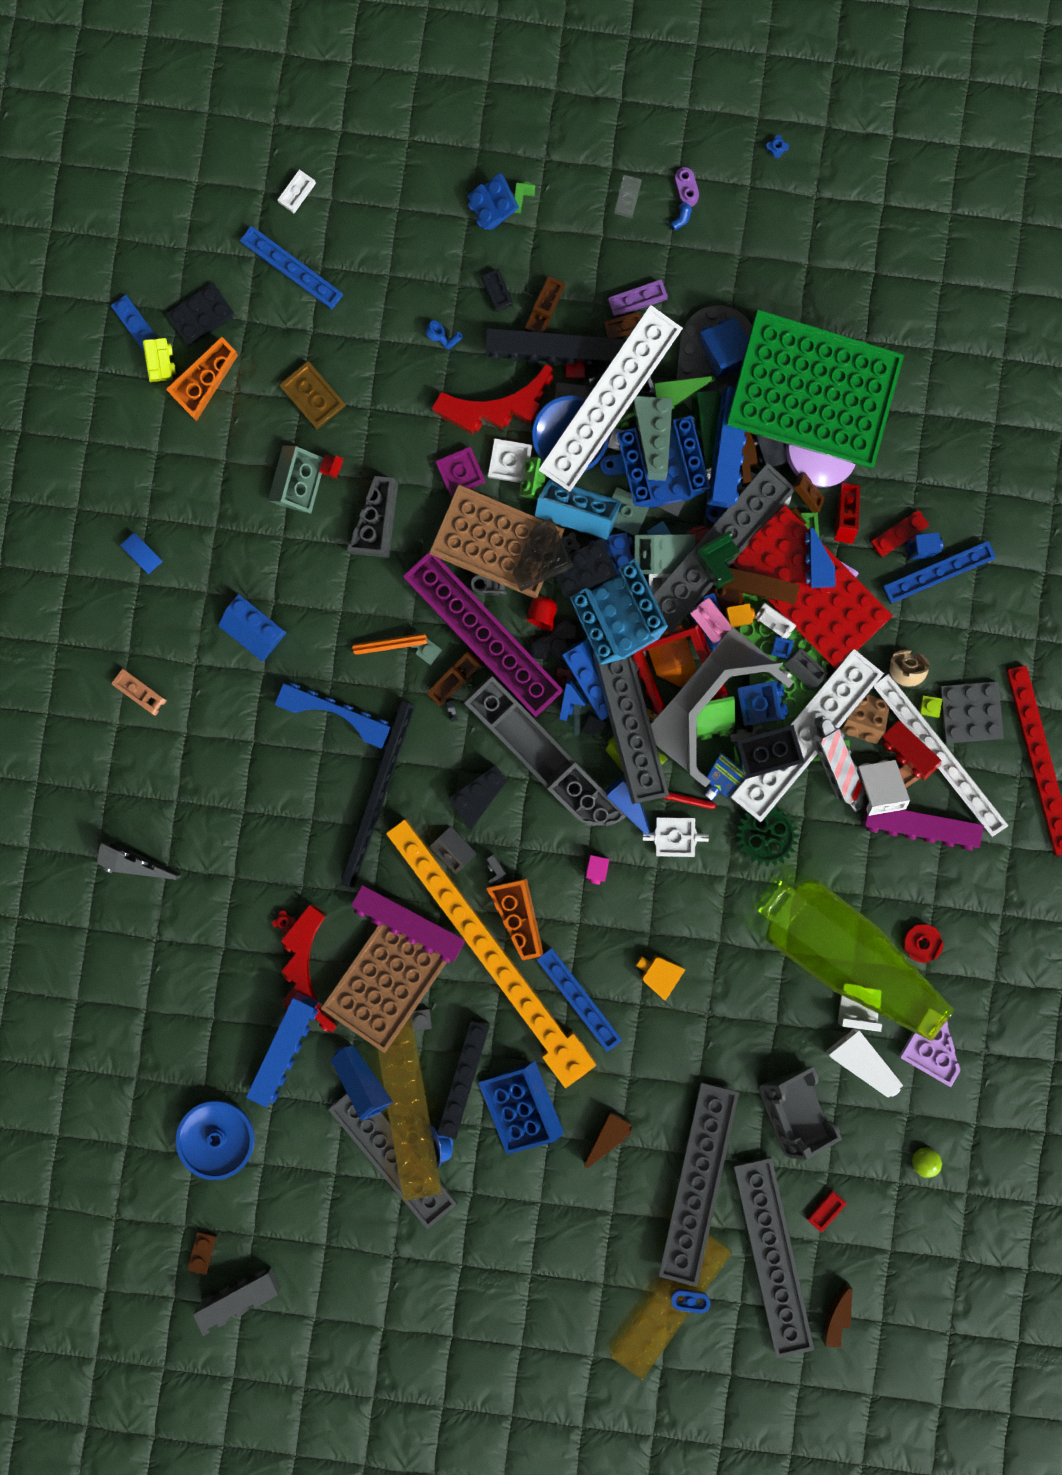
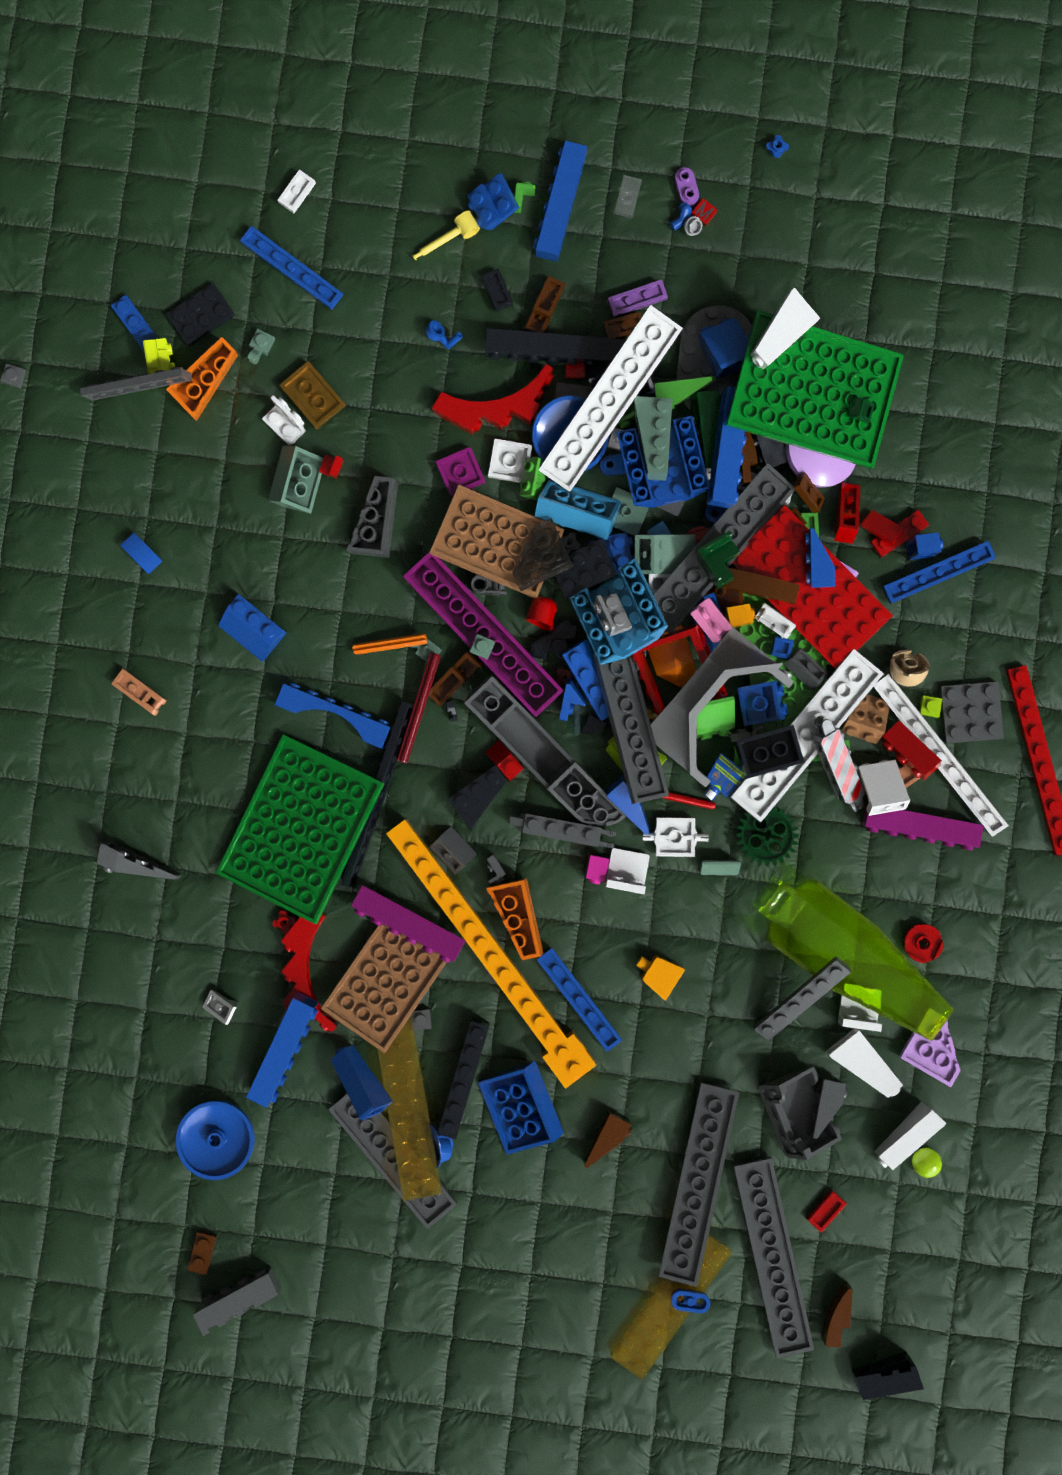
none -> dark grey plate [0,364,26,389]
none -> dark grey plate [80,367,192,401]
none -> white slope [202,990,238,1025]
none -> green plate [216,735,385,924]
none -> sand green plate [247,329,275,365]
none -> white bracket [262,395,306,446]
none -> dark red axle [397,652,441,763]
none -> light yellow piece [413,211,480,260]
none -> sand green plate [470,634,495,660]
none -> red slope [485,740,525,781]
none -> dark grey hinge [509,813,616,848]
none -> blue brick [533,140,587,262]
none -> light grey bracket [593,593,632,637]
none -> white bracket [605,848,650,894]
none -> light grey plate [684,216,702,236]
none -> red tile [691,198,718,227]
none -> sand green slope [700,860,741,875]
none -> white slope [750,288,820,369]
none -> dark grey plate [754,956,851,1041]
none -> dark grey slope [808,1077,847,1139]
none -> dark green slope [847,398,875,423]
none -> black wedge [852,1352,924,1400]
none -> red tile [861,510,905,545]
none -> white slope [875,1102,946,1170]

